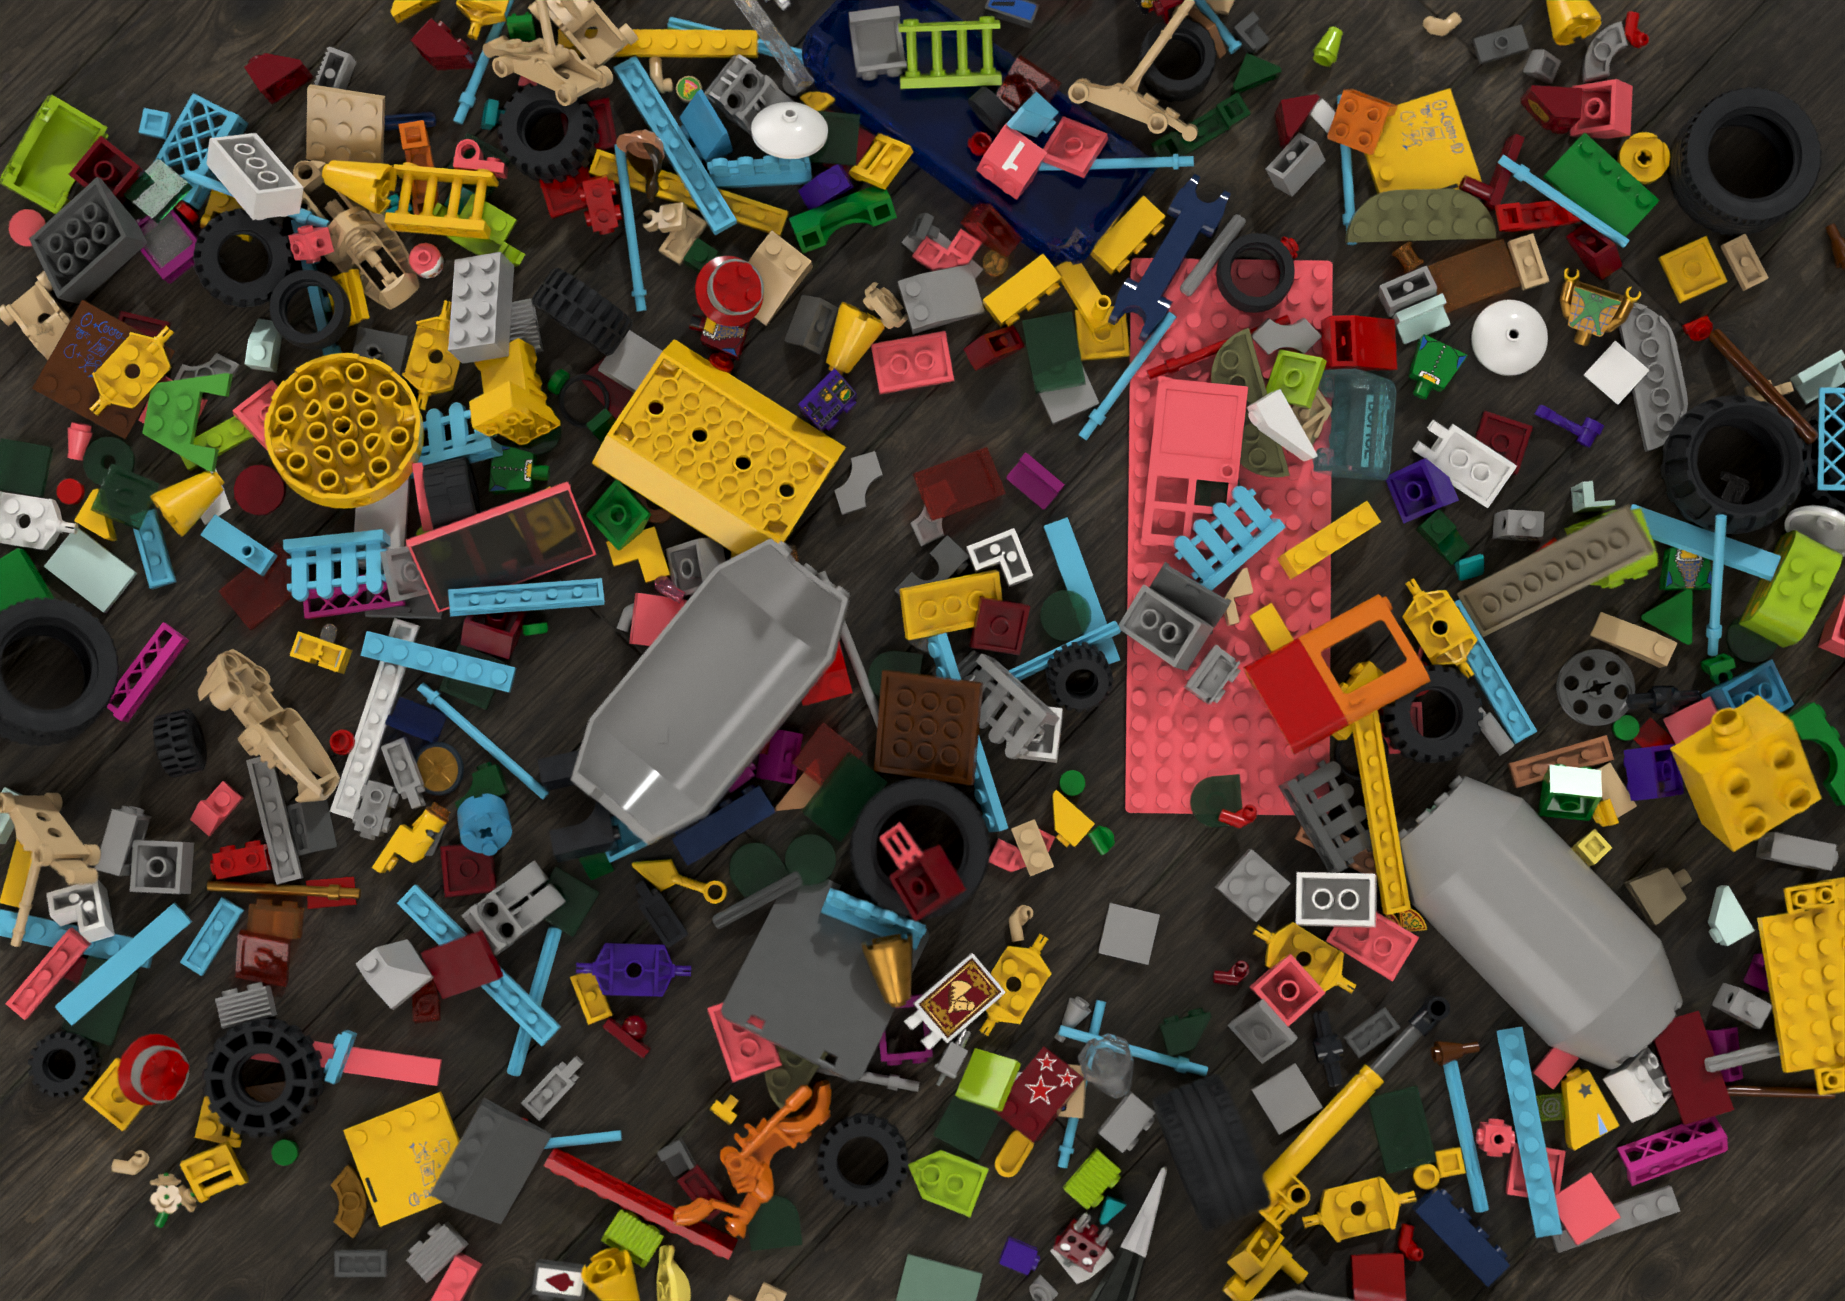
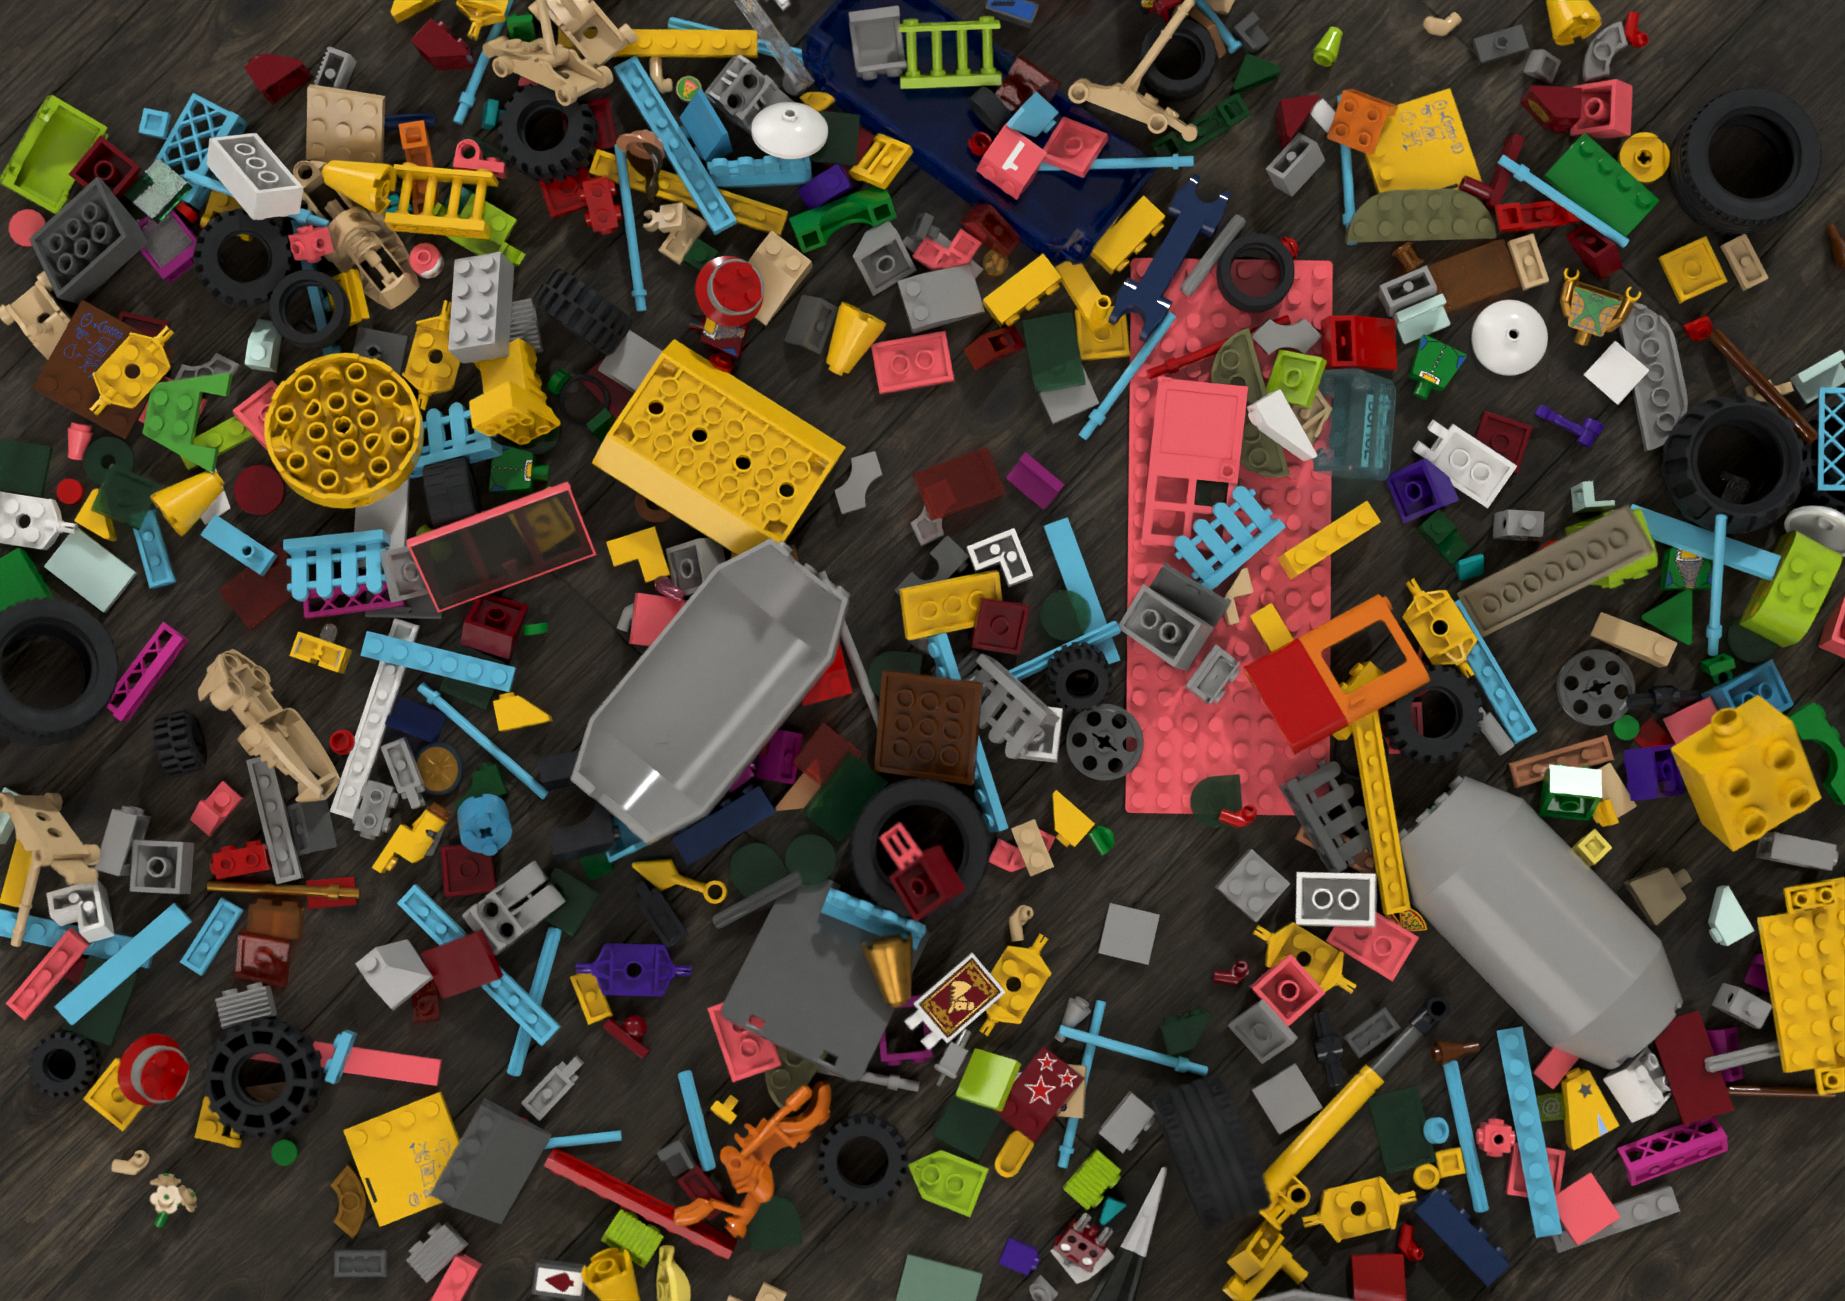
yellow plate [180,1141,249,1203] -> none
coral tile [412,462,433,532] -> none
medium azure tile [448,578,605,616] -> none
green slope [586,479,651,550] -> none
slope [798,368,857,432] -> none
tan plate [863,282,908,329] -> none
green tile [1059,770,1085,796] -> none
clear cone [1078,1034,1134,1098] -> none
none -> yellow slope [493,692,552,732]
none -> medium azure axle [678,1070,716,1171]
none -> light grey slope [853,221,916,296]
none -> dark grey wedge [1066,704,1144,781]
none -> medium azure tile [1423,1117,1449,1144]

